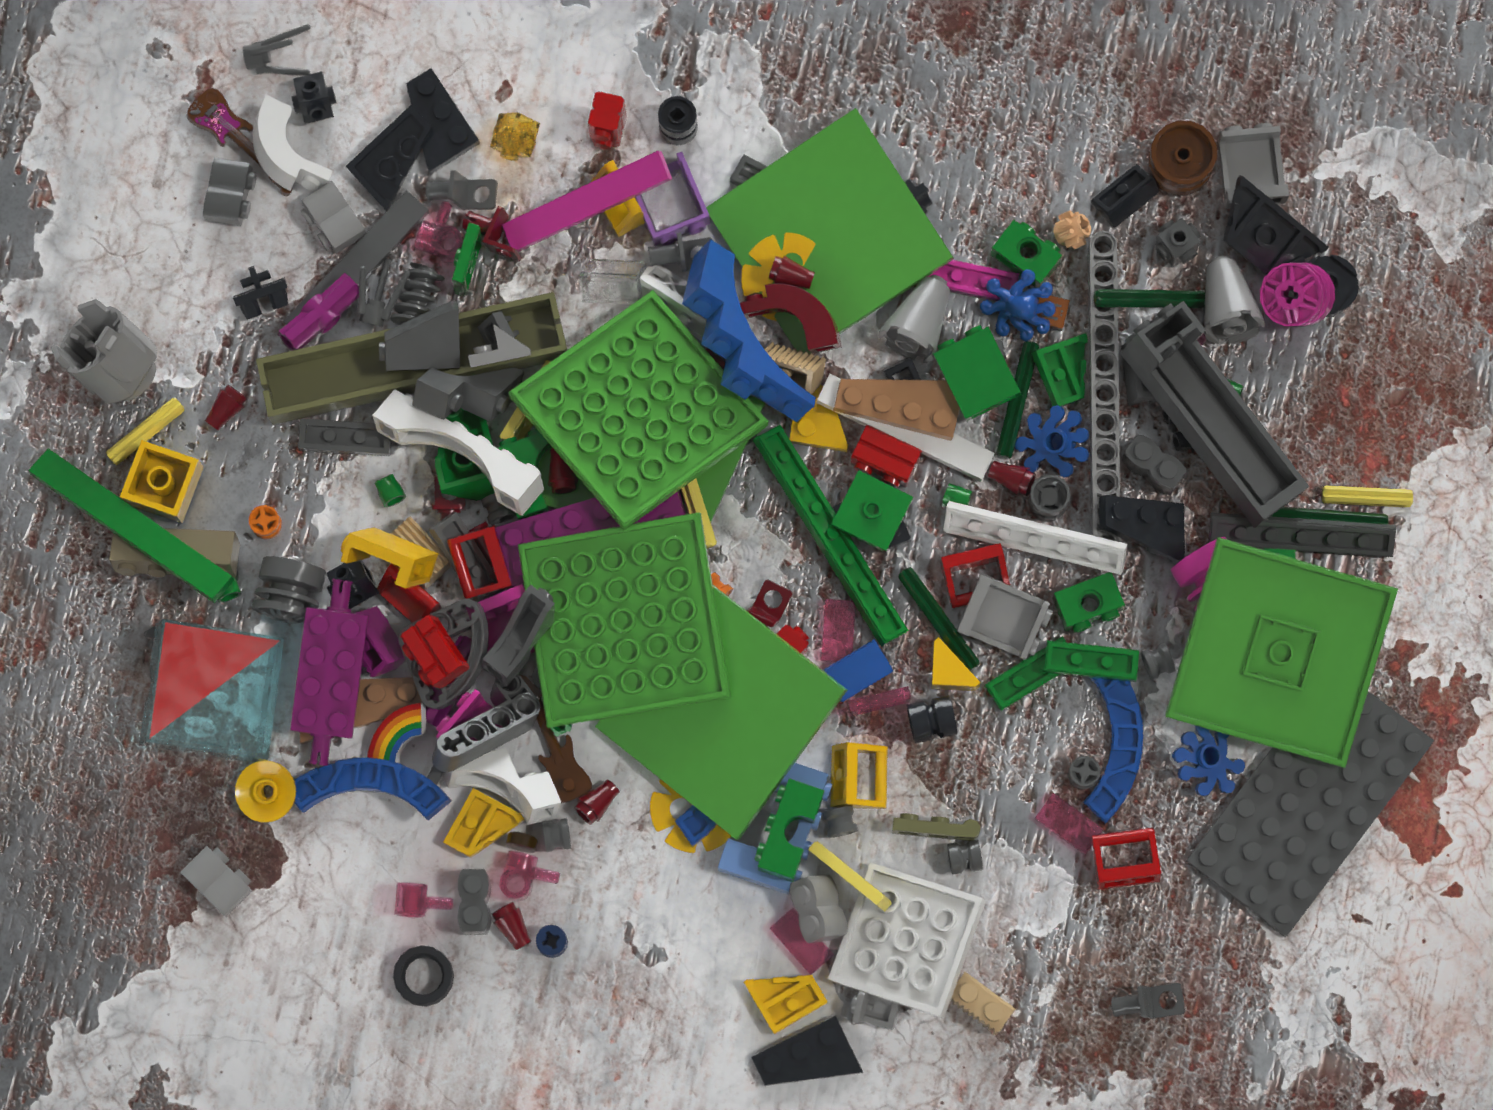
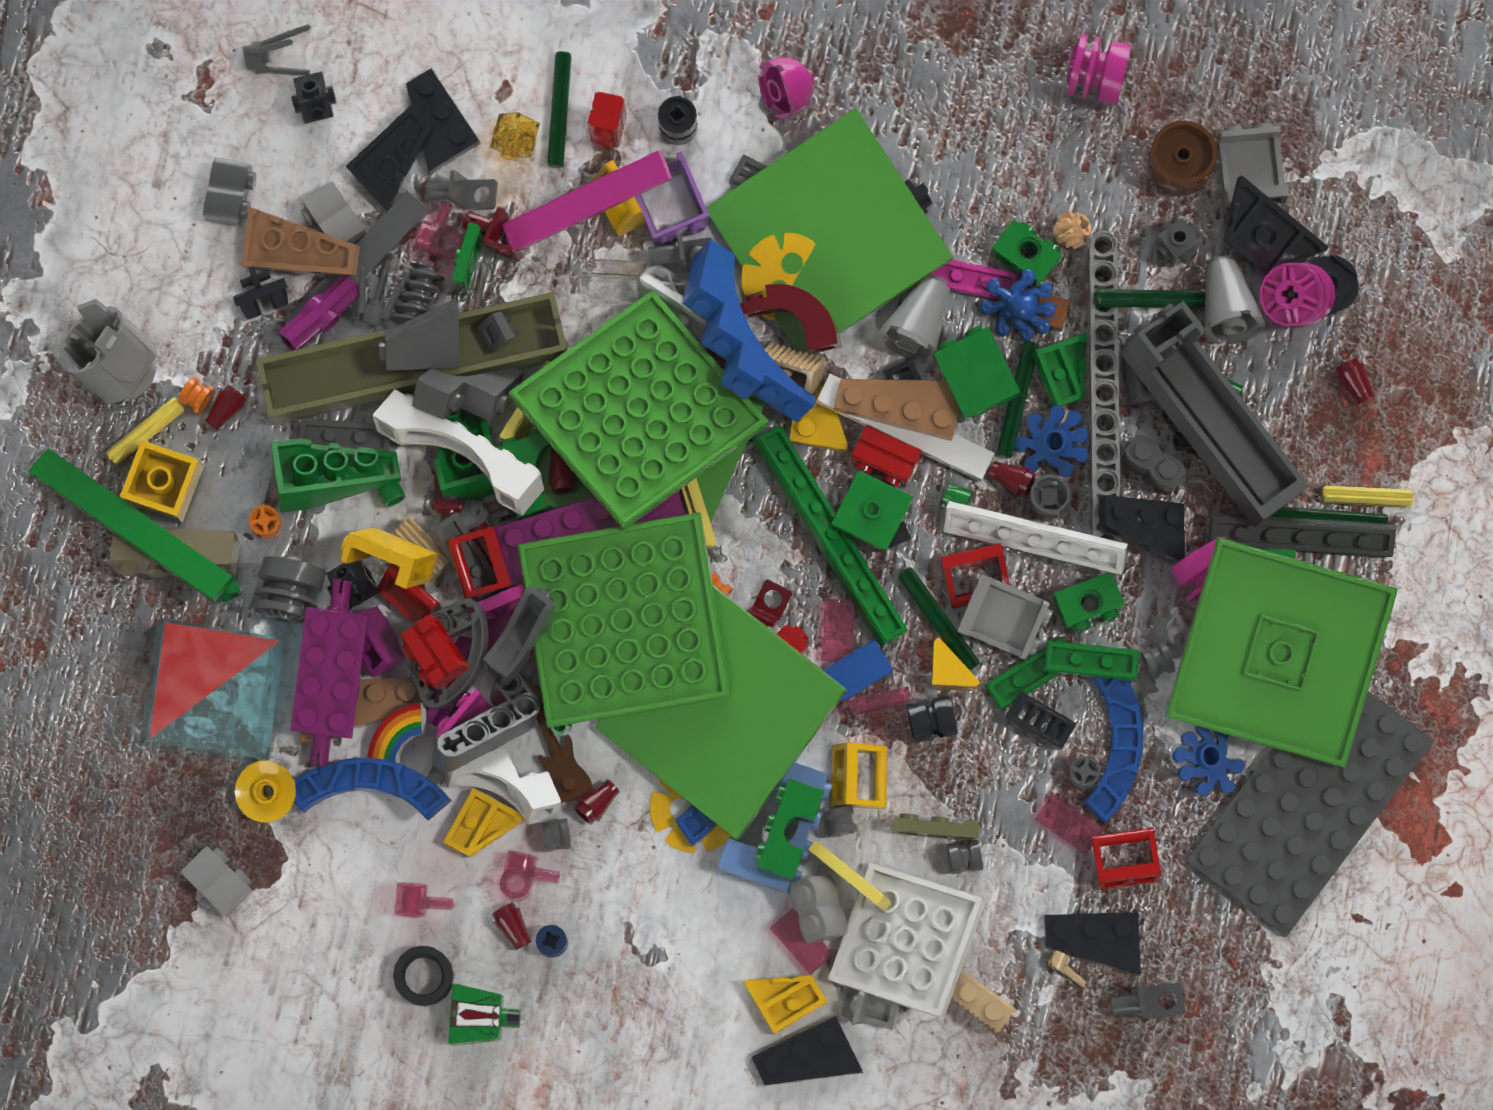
reddish brown piece [187,88,293,196] -> none
white arch [252,95,332,191] -> none
dark grey brick [458,869,491,935] -> none
light grey slope [468,325,531,367] -> none
dark brown tile [505,832,538,853] -> none
dark red cone [768,255,815,289] -> none
black slope [1090,164,1159,228] -> none
none -> orange wheel [178,377,215,415]
none -> medium nougat wing [241,207,360,277]
none -> green wedge [270,438,401,513]
none -> torso [448,984,521,1046]
none -> dark green axle [547,51,572,168]
none -> dark pink cylinder [758,57,814,119]
none -> black slope [1004,691,1076,750]
none -> black wing [1044,912,1141,976]
none -> tan hand [1048,951,1086,988]
none -> dark pink wheel [1066,33,1131,106]
none -> dark red cone [1335,357,1374,404]

